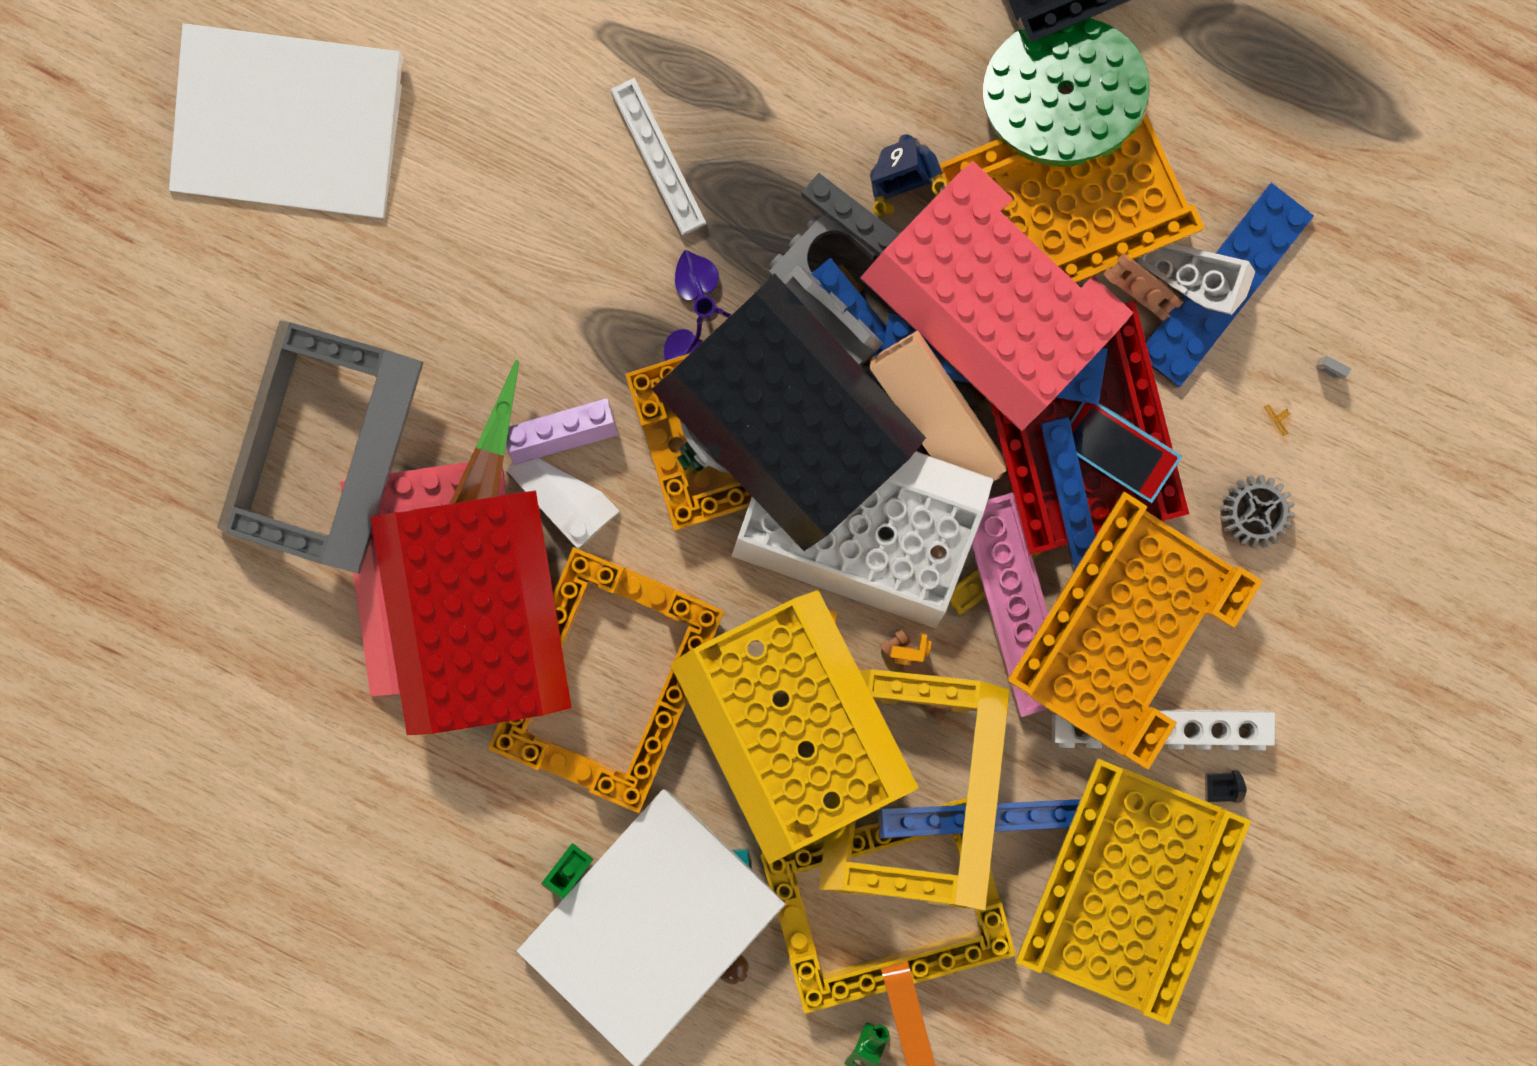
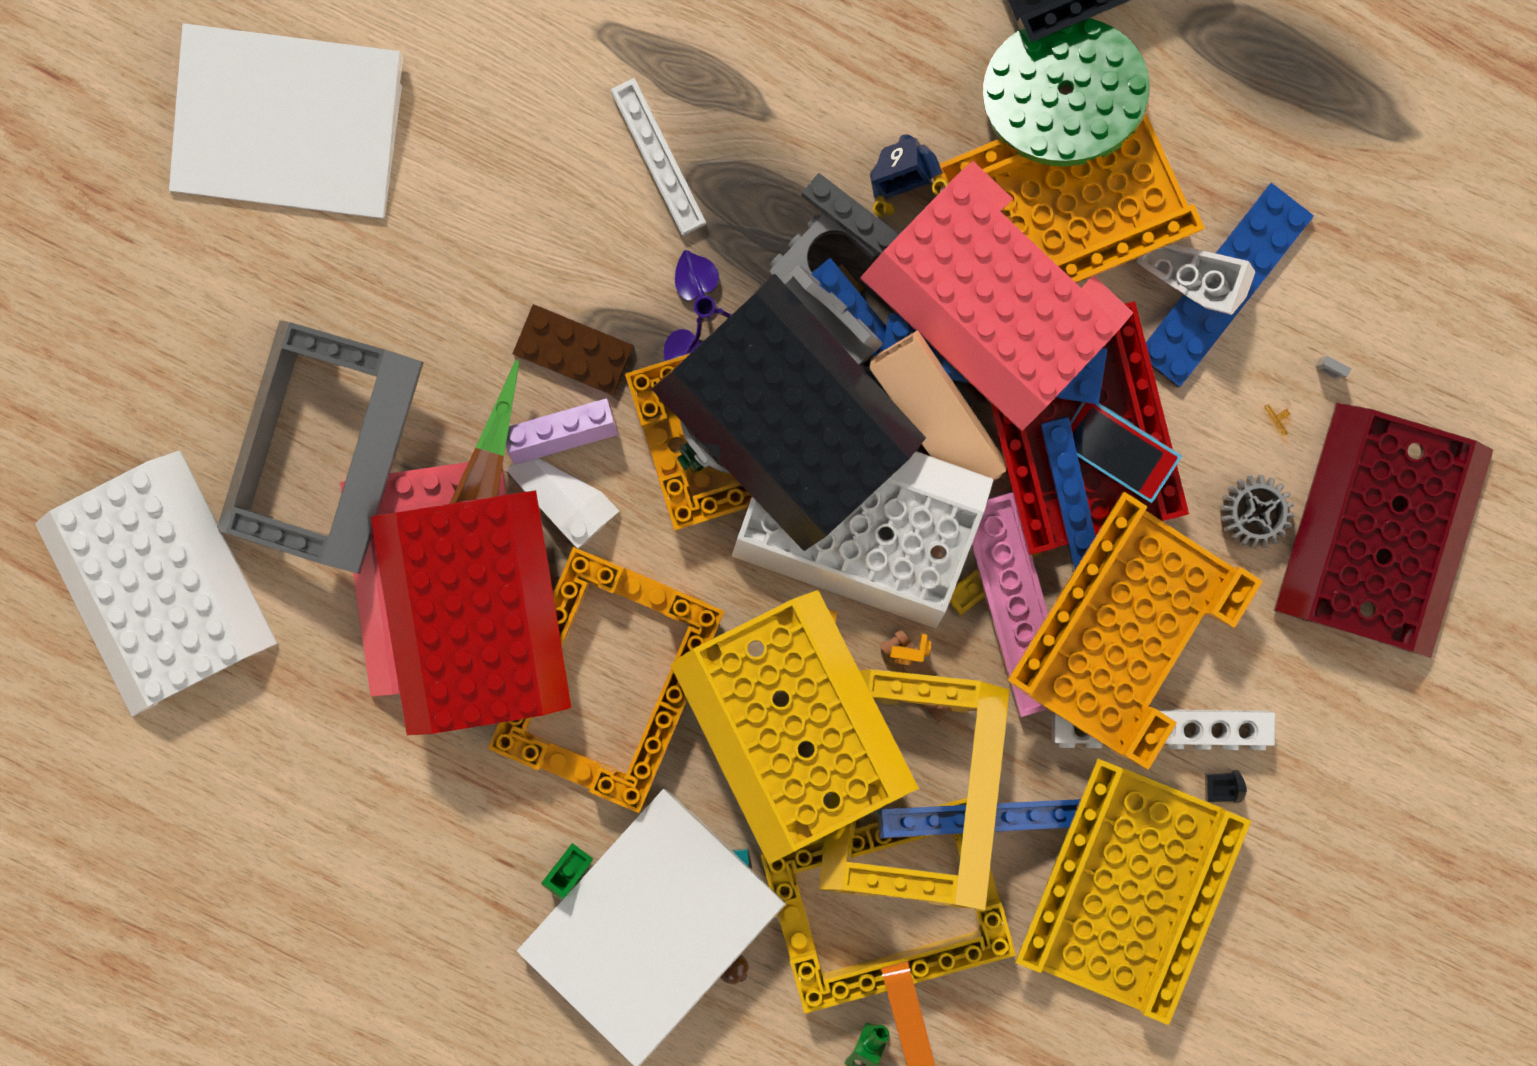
nougat plate [1103,253,1184,321] -> none
none -> white slope [35,450,278,717]
none -> reddish brown plate [512,304,634,396]
none -> dark red slope [1273,403,1493,658]

